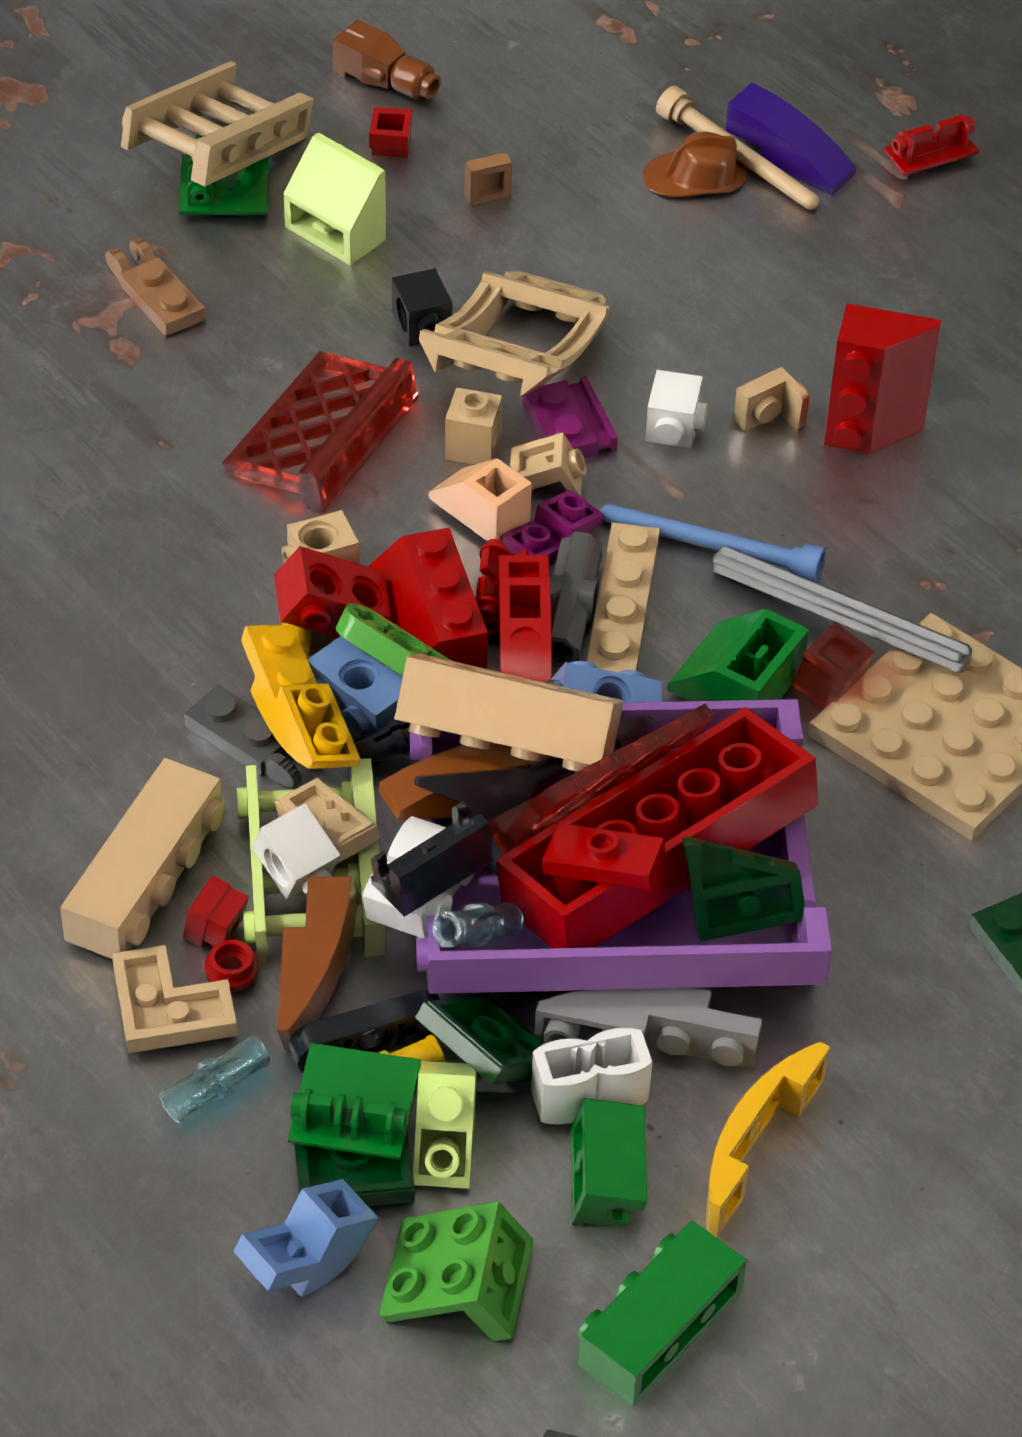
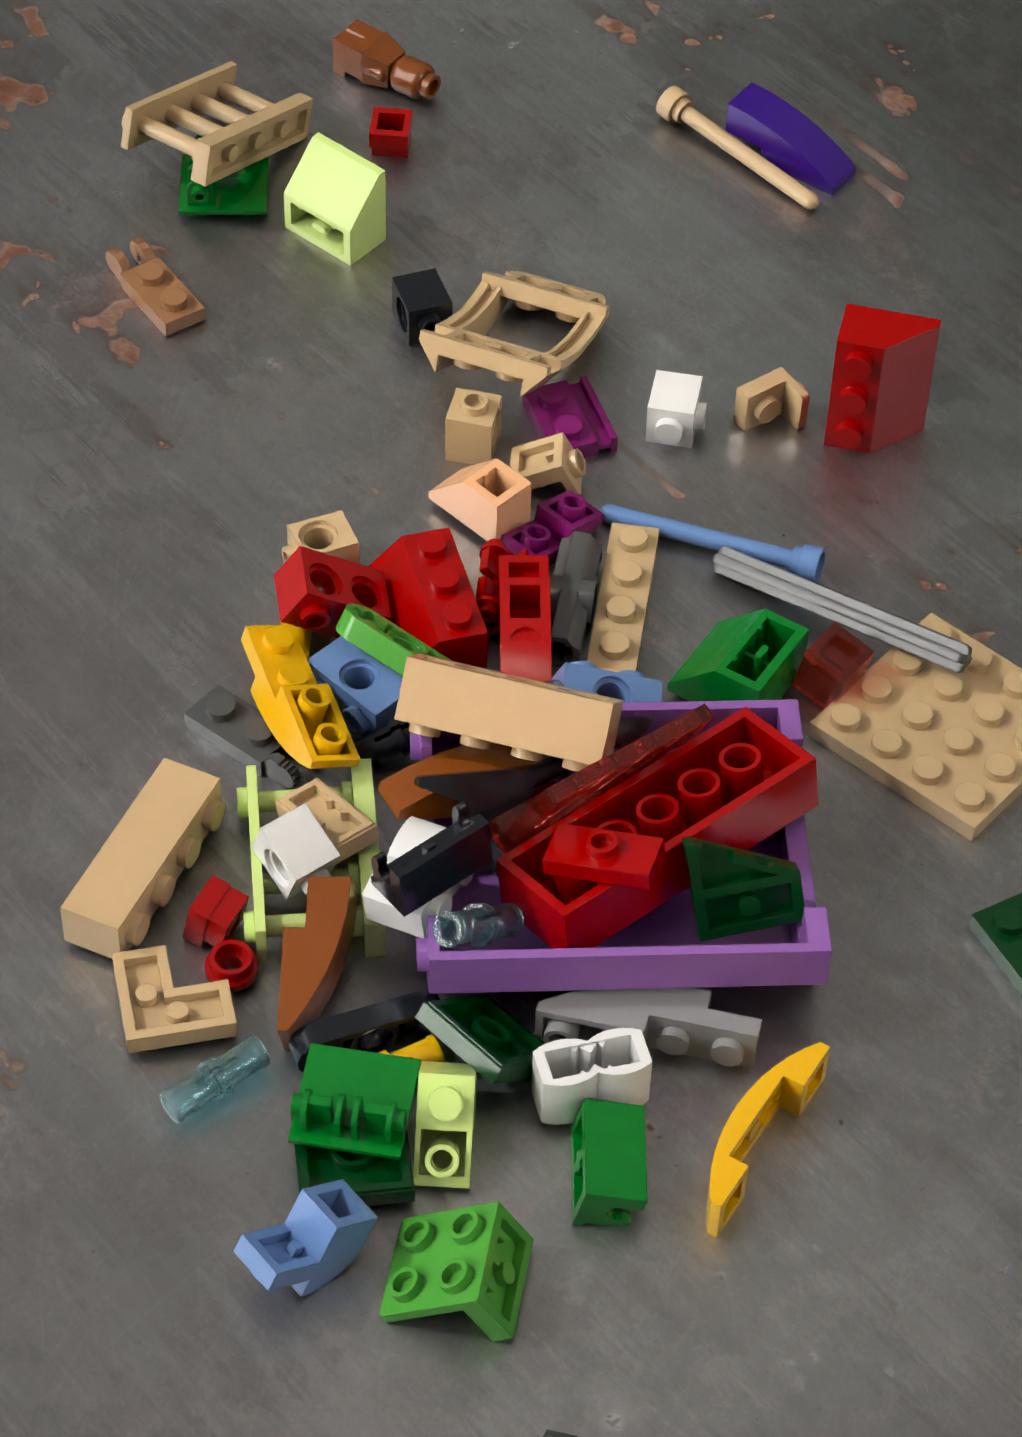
clear red fence [222,351,419,512] -> none
medium nougat plate [464,152,512,206] -> none
green brick [577,1220,747,1407] -> none
dark orange piece [643,131,746,197] -> none
red hinge [883,114,979,176] -> none

